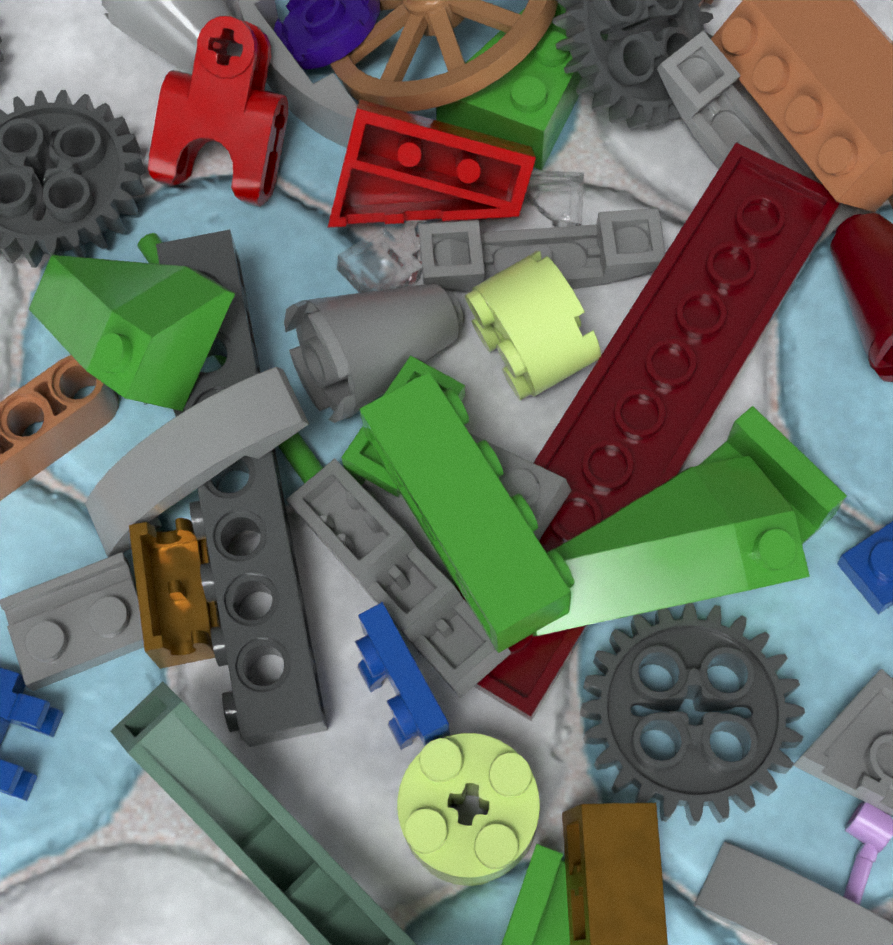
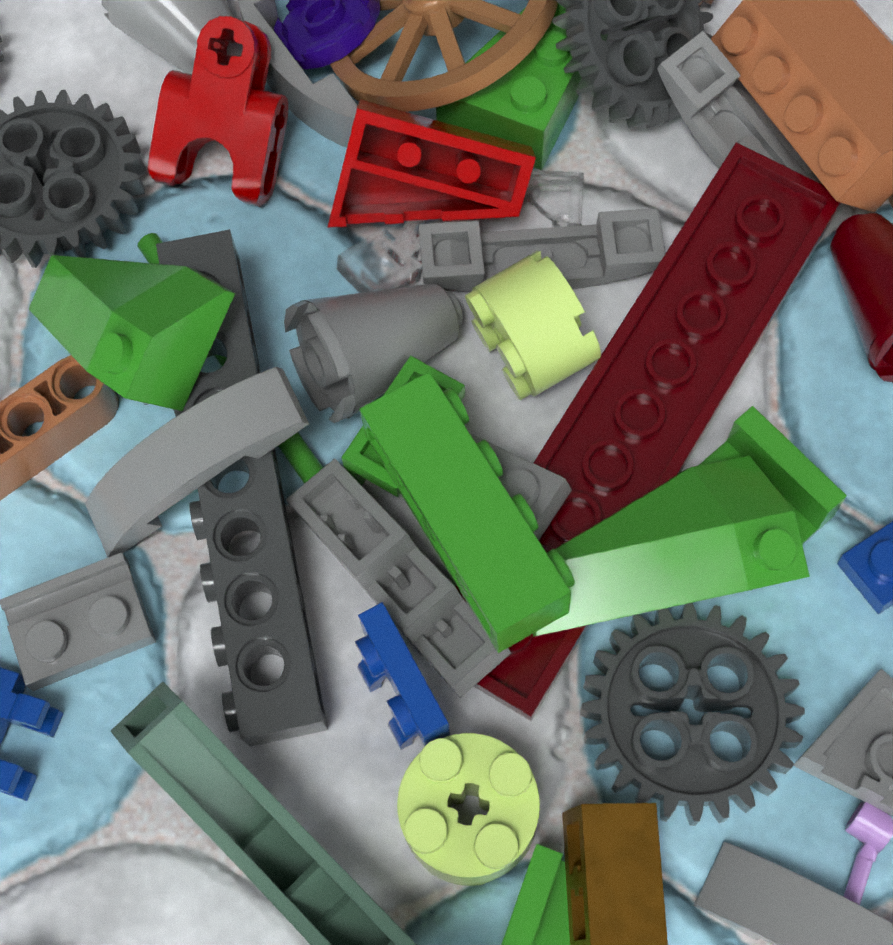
pearl gold hinge [129,518,220,669] -> none

